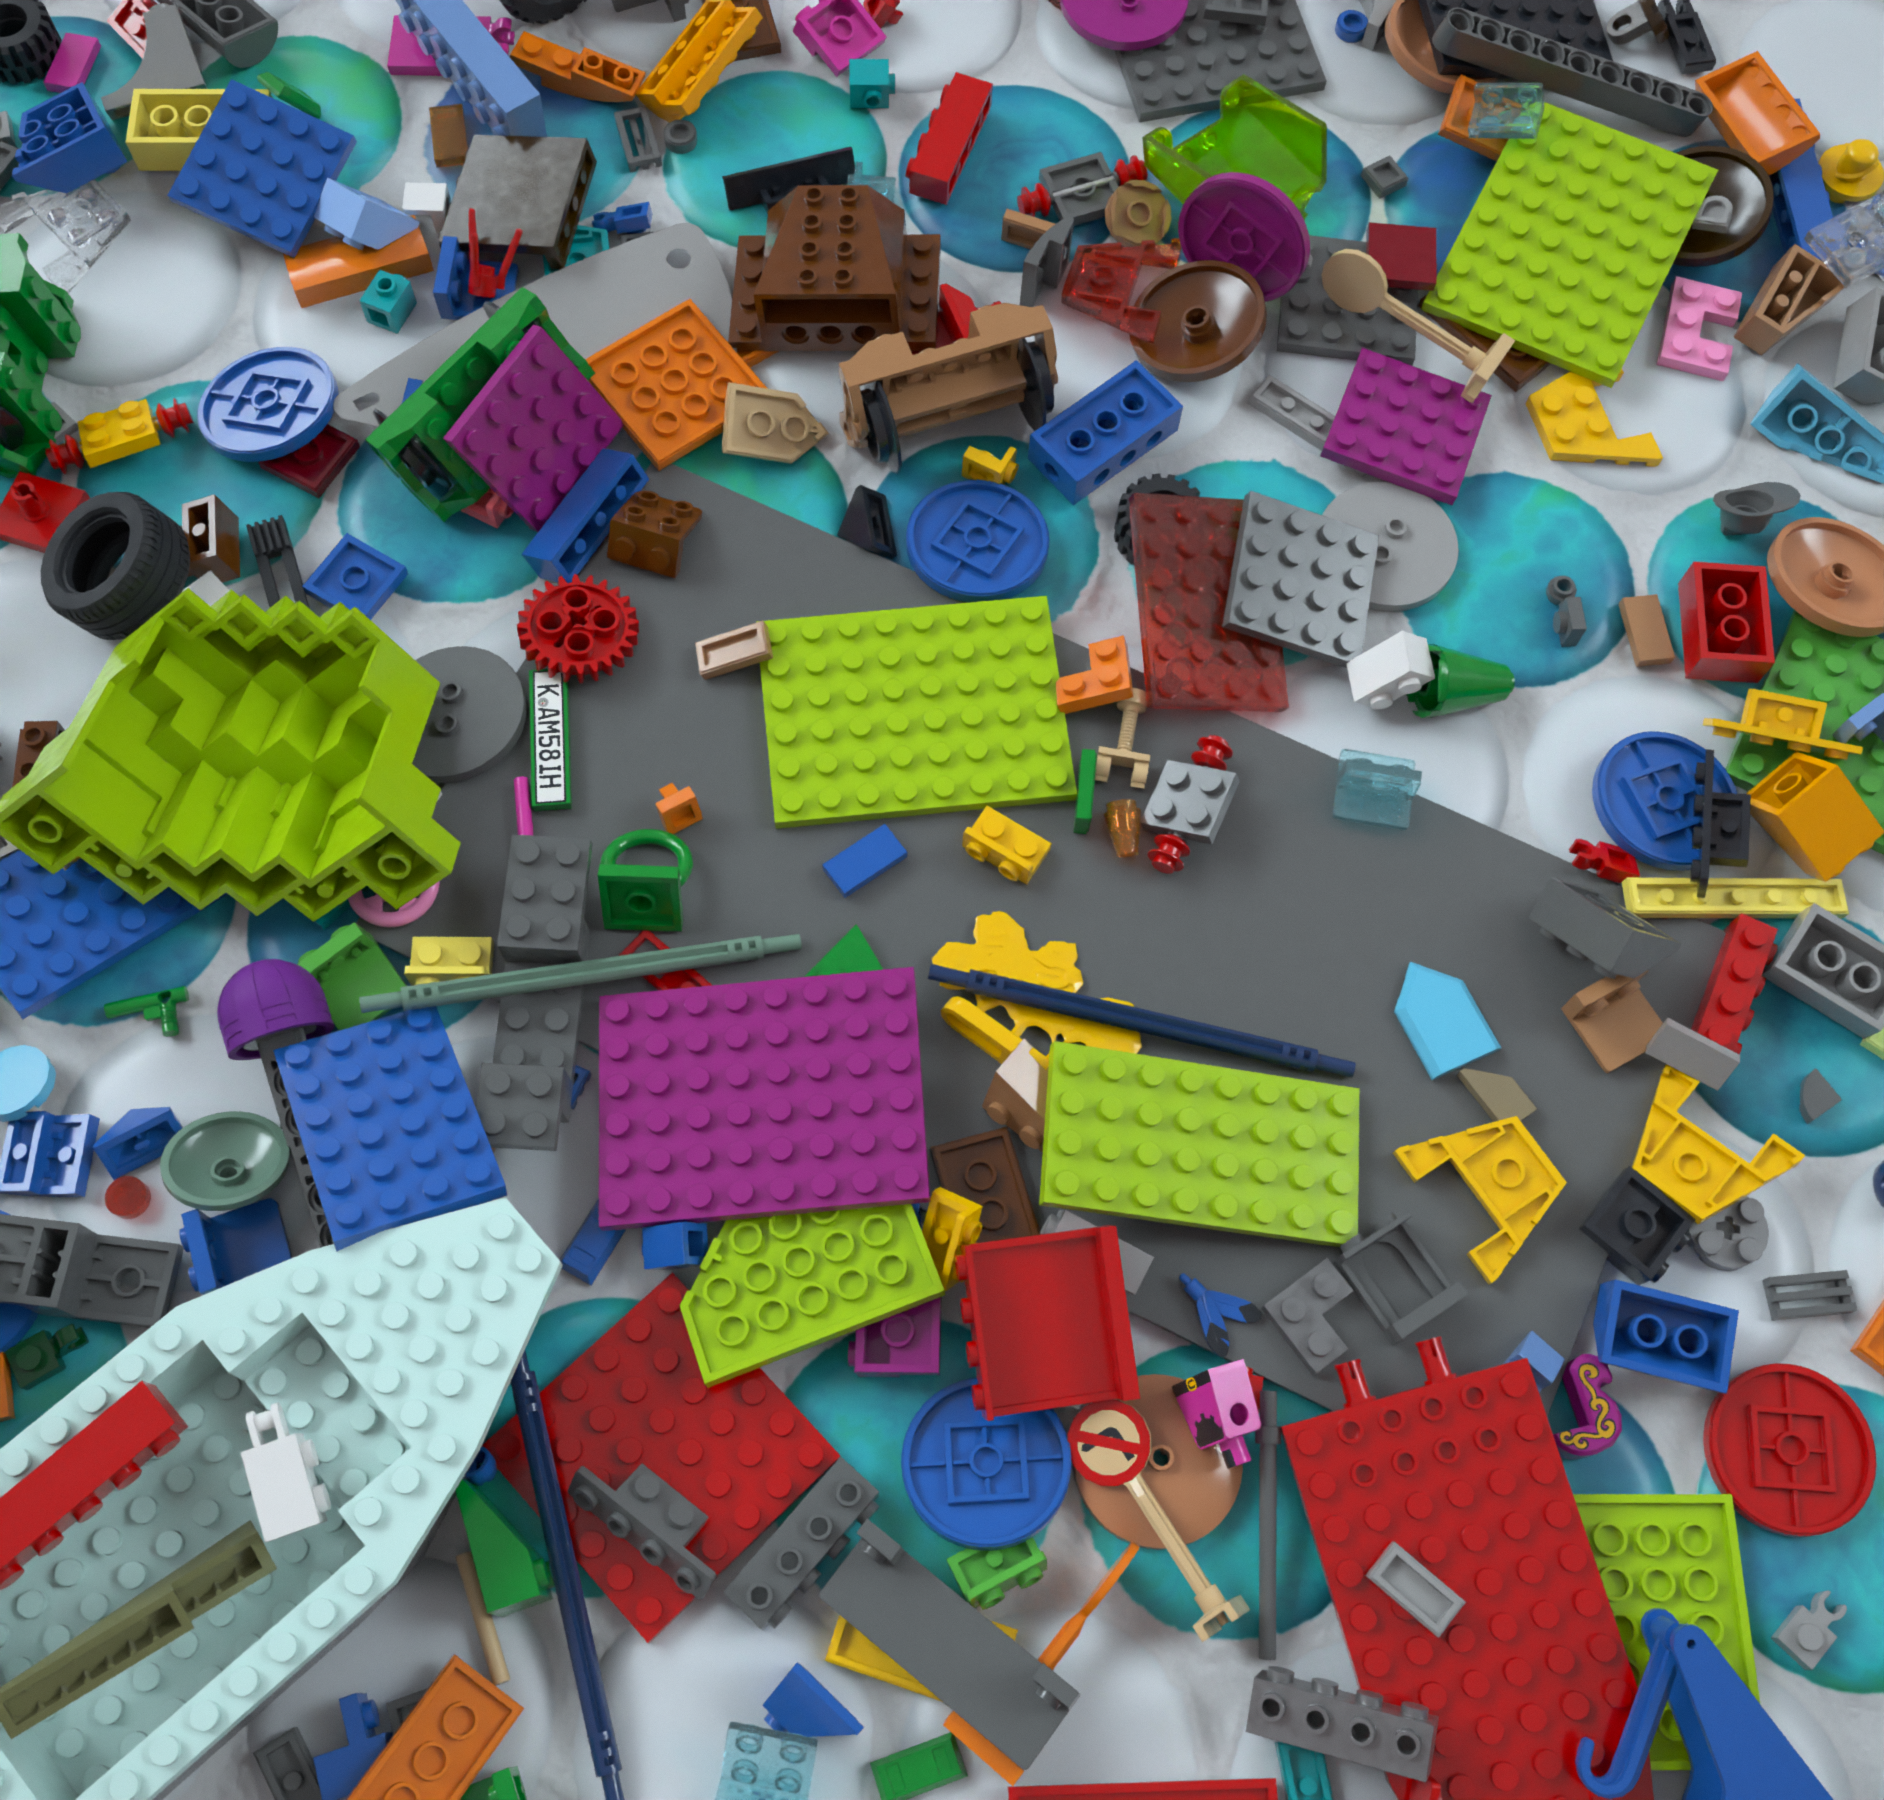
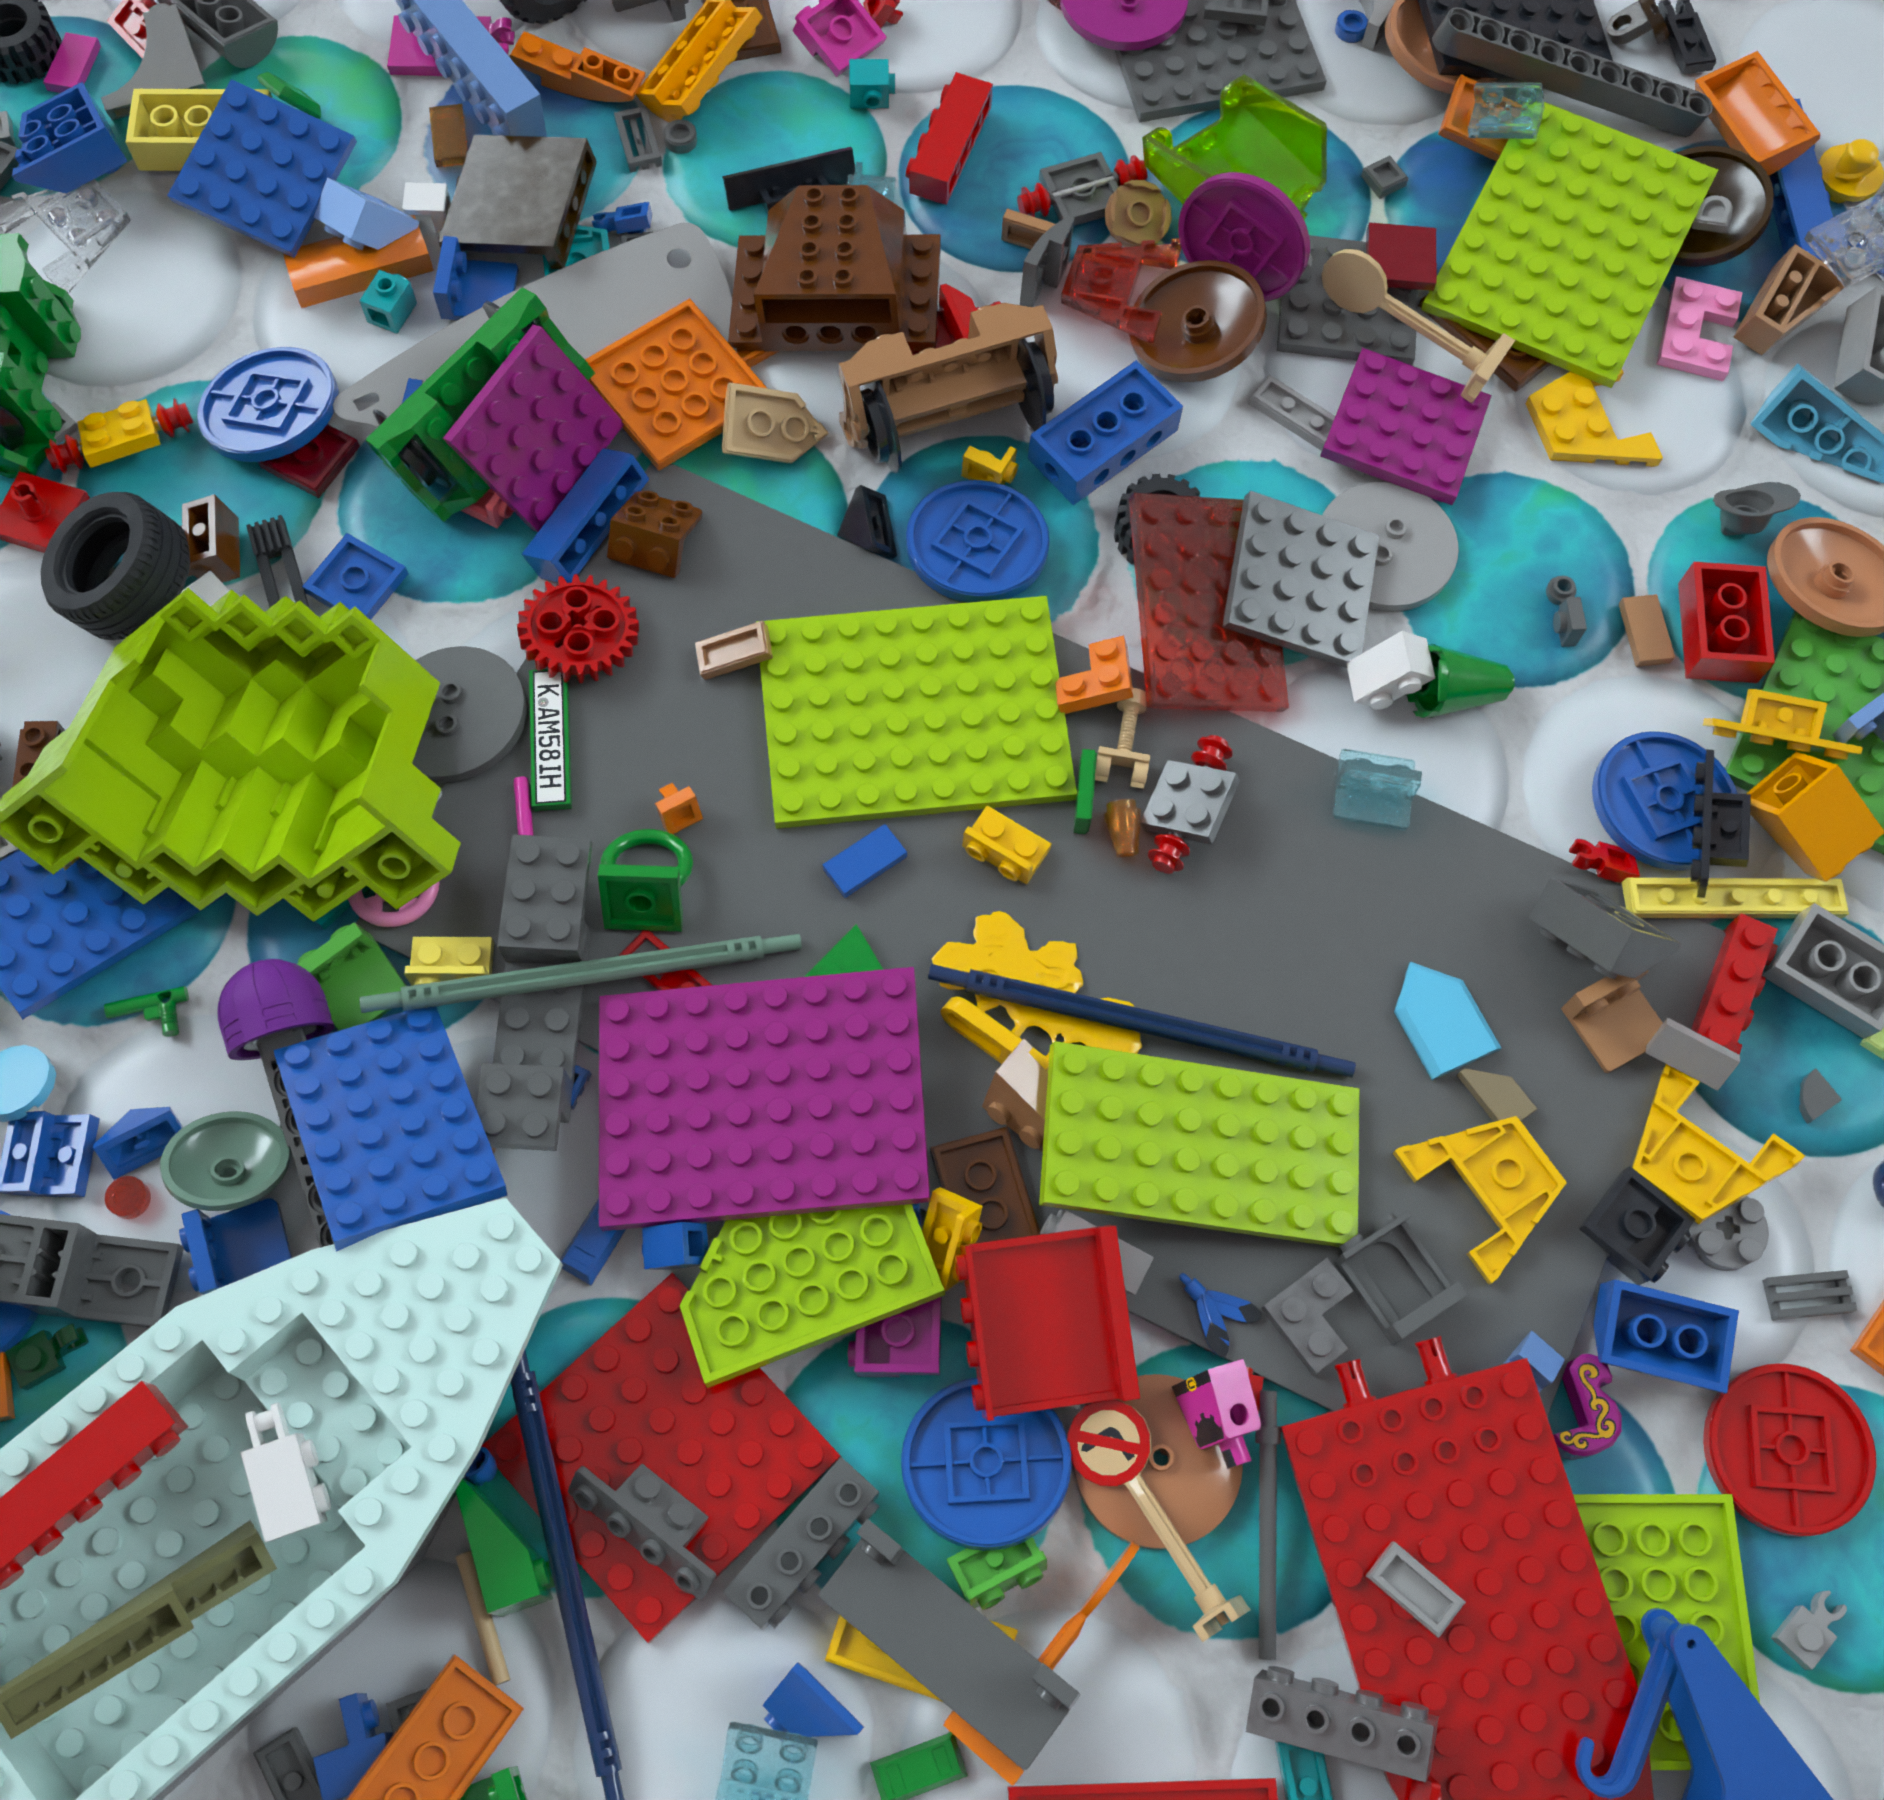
red plant [468,208,523,298] -> none

